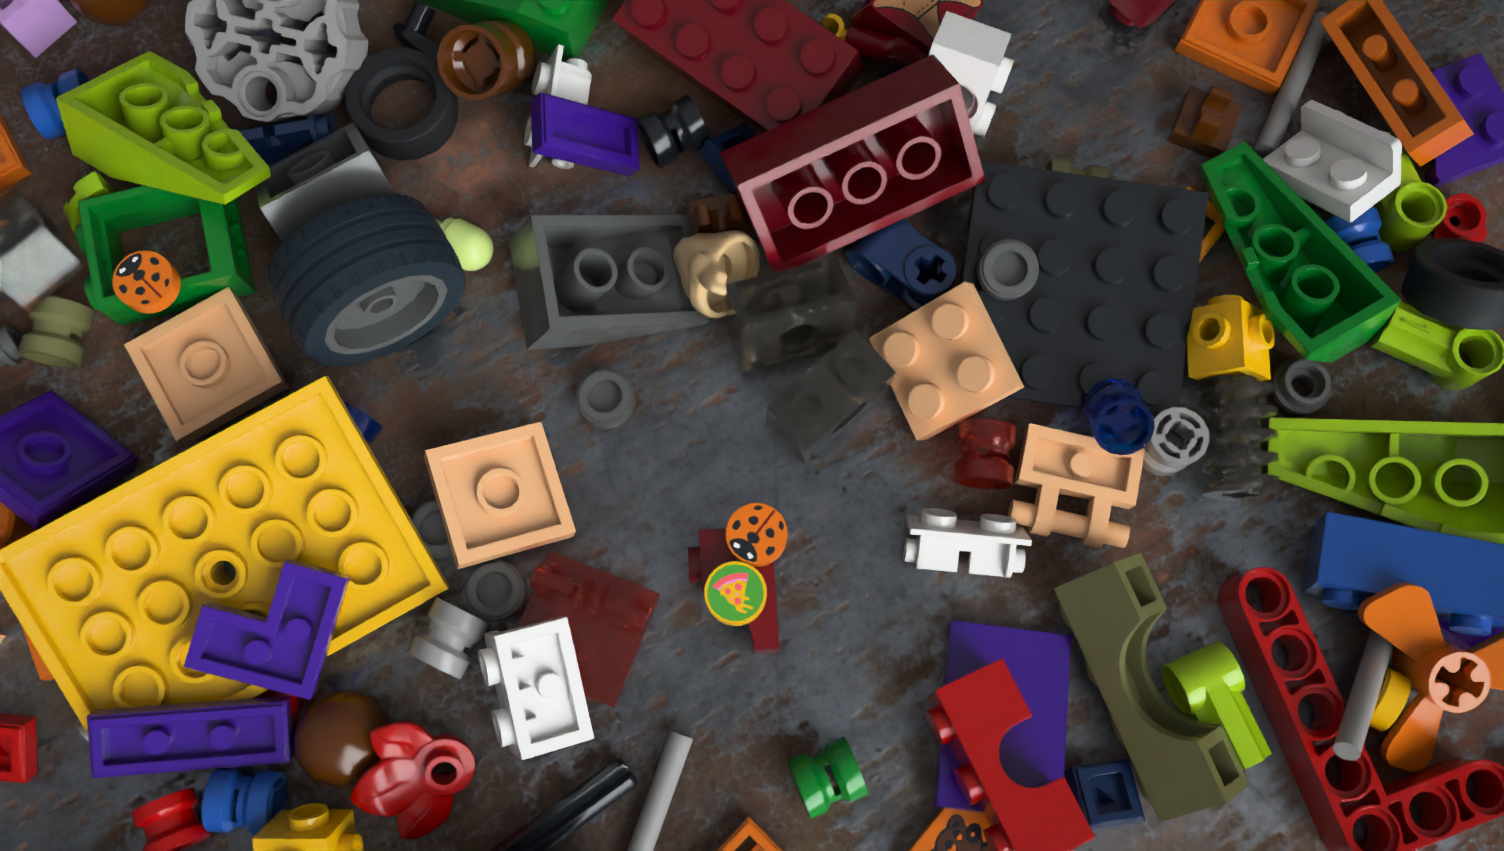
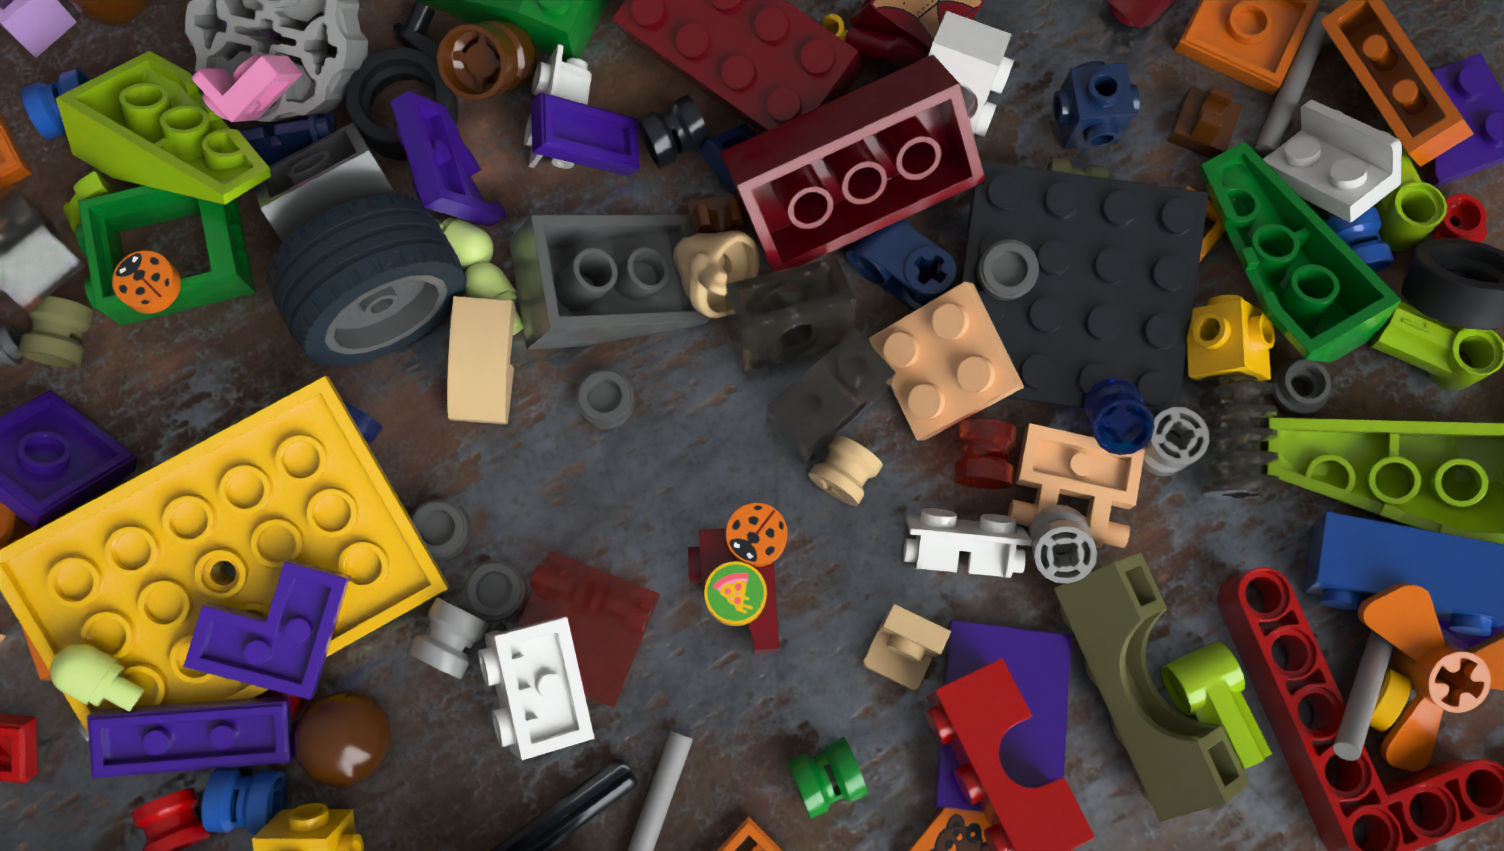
light nougat plate [124,287,289,446] -> none
red plate [350,721,475,839] -> none
light nougat plate [424,422,576,569] -> none
dark blue tile [1064,759,1146,832] -> none
none -> yellowish green cylinder [50,644,145,712]
none -> bright pink bracket [191,55,303,122]
none -> dark purple wing [390,91,507,227]
none -> tan slope [447,296,516,425]
none -> yellowish green cylinder [463,262,523,335]
none -> tan wheel [808,434,883,506]
none -> tan bracket [863,604,951,690]
none -> light grey wheel [1029,505,1097,584]
none -> dark blue brick [1053,61,1140,149]

